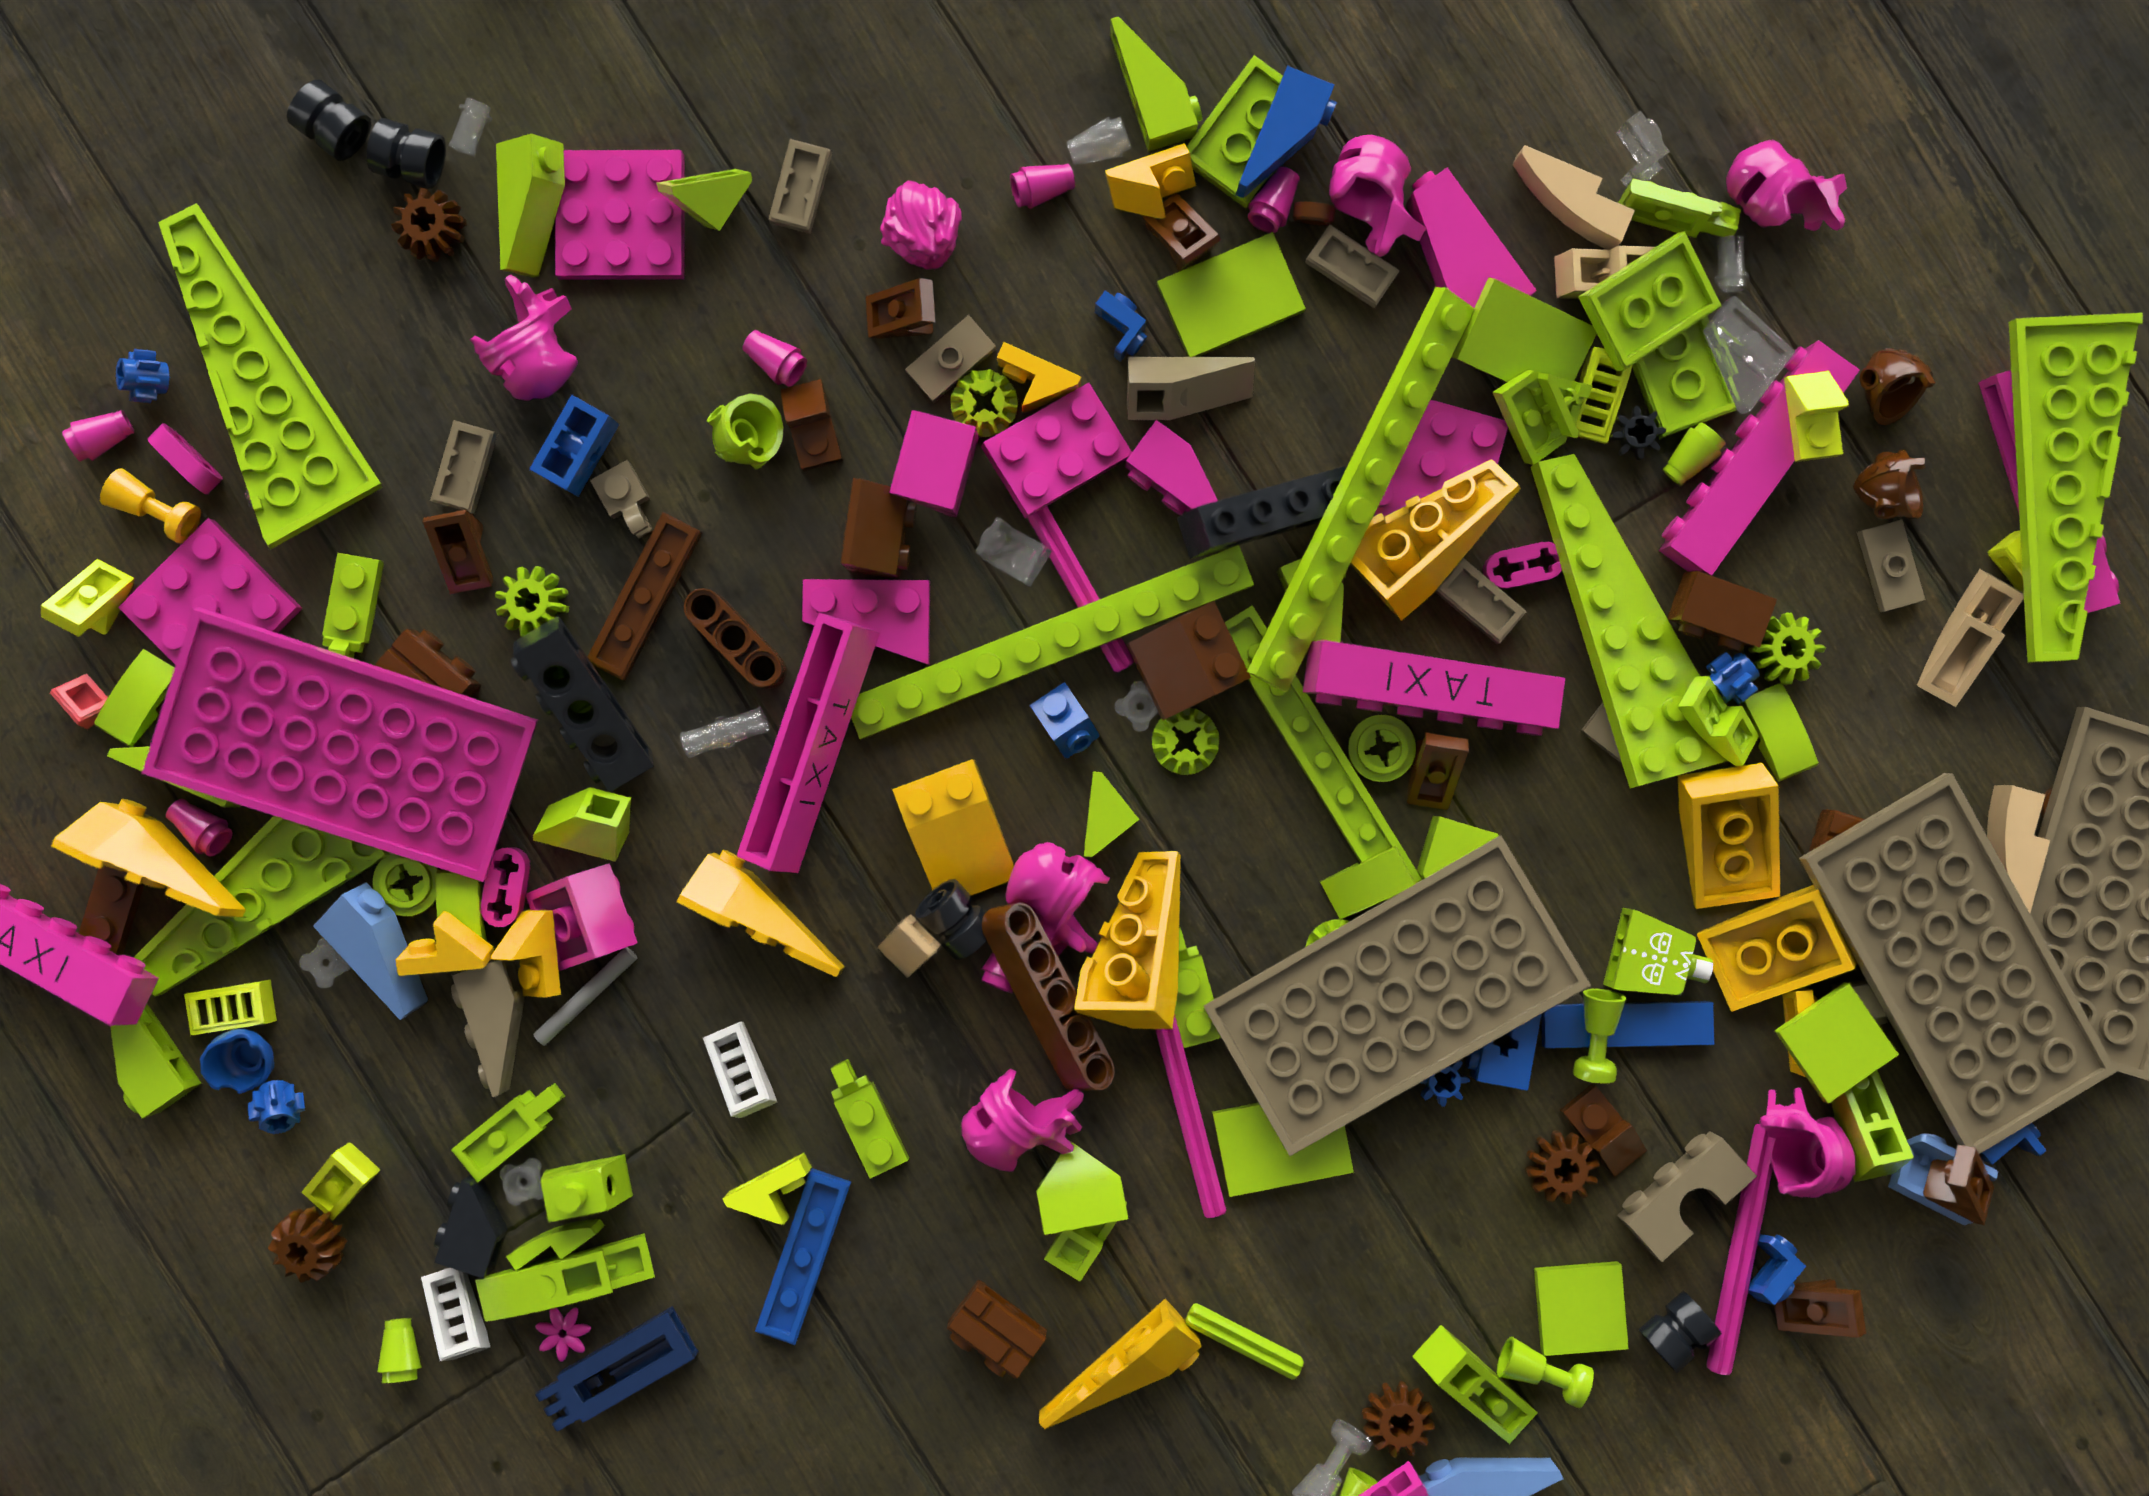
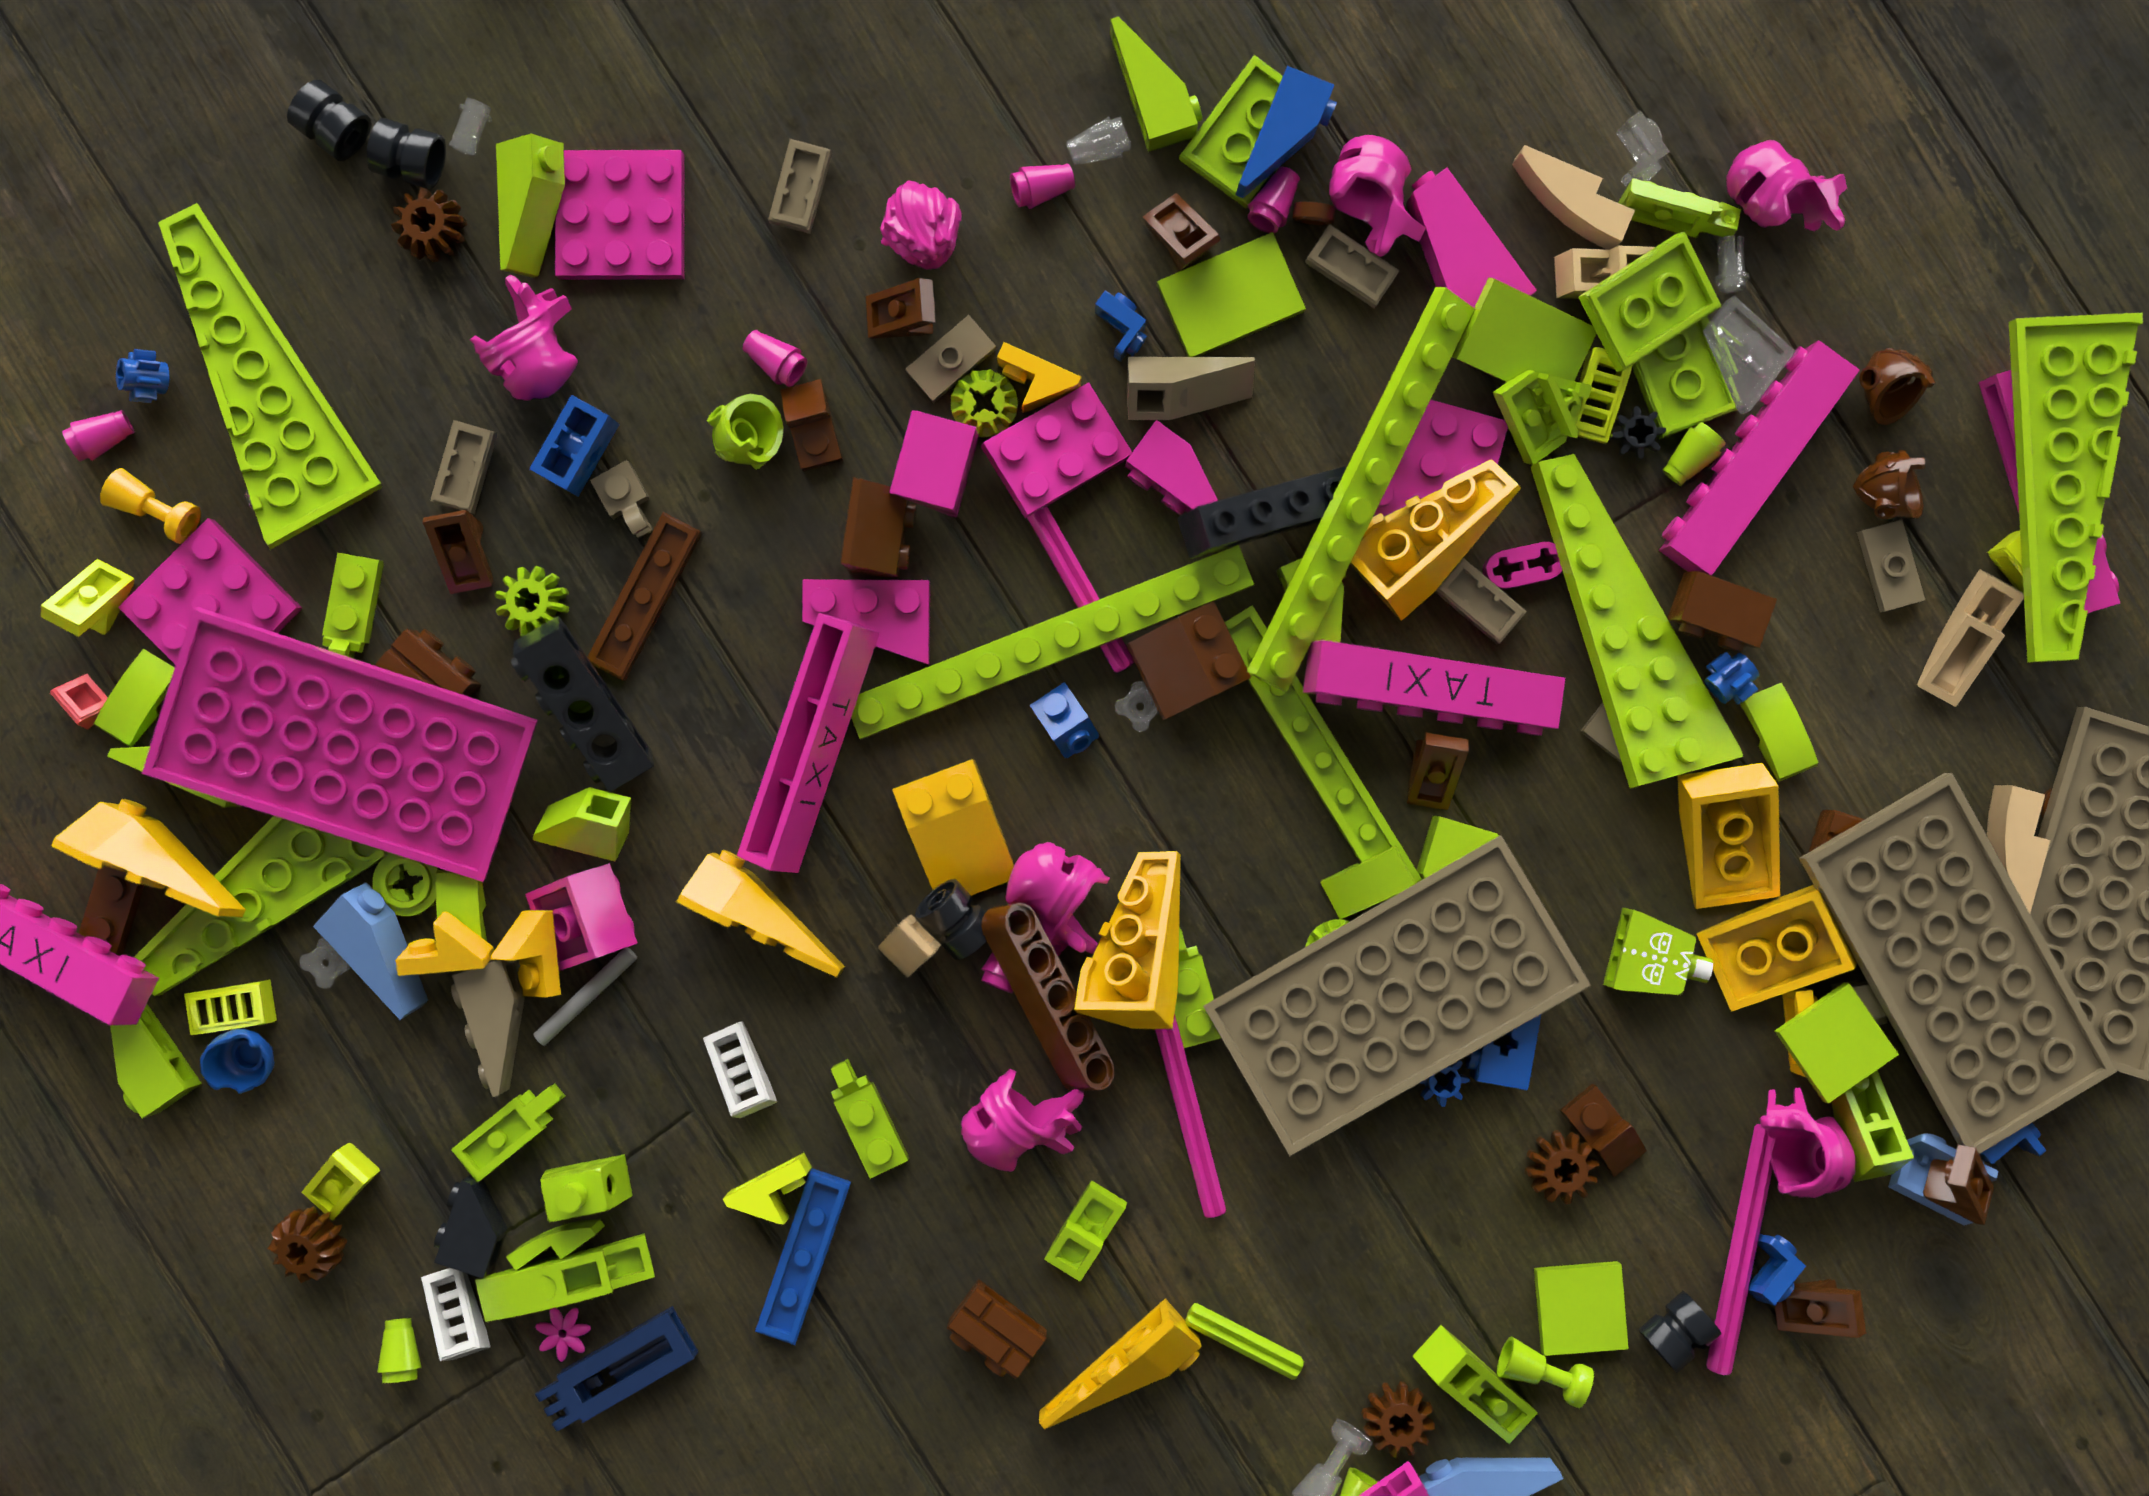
dark pink beam [147,423,223,494] -> none
dark pink cone [166,799,233,857] -> none
blue gear [248,1080,305,1134] -> none
dark pink beam [481,847,530,927] -> none
clear plate [500,1158,543,1206] -> none
lime slope [657,169,752,231] -> none
clear pin [680,706,770,758] -> none
reddish brown beam [684,588,787,689] -> none
clear bracket [976,517,1052,587] -> none
lime slope [1036,1140,1128,1235] -> none
lime slope [1084,771,1139,857] -> none
yellow slope [1105,143,1196,219] -> none
lime gear [1152,708,1219,775] -> none
lime tile [1212,1103,1354,1197] -> none
lime gear [1348,715,1416,782] -> none
blue tile [1541,1001,1714,1048] -> none
lime piece [1573,989,1626,1084] -> none
dark tan arch [1617,1131,1757,1262] -> none
lime slope [1678,676,1759,766] -> none
lime gear [1748,613,1826,685] -> none
neon yellow slope [1784,371,1848,462] -> none

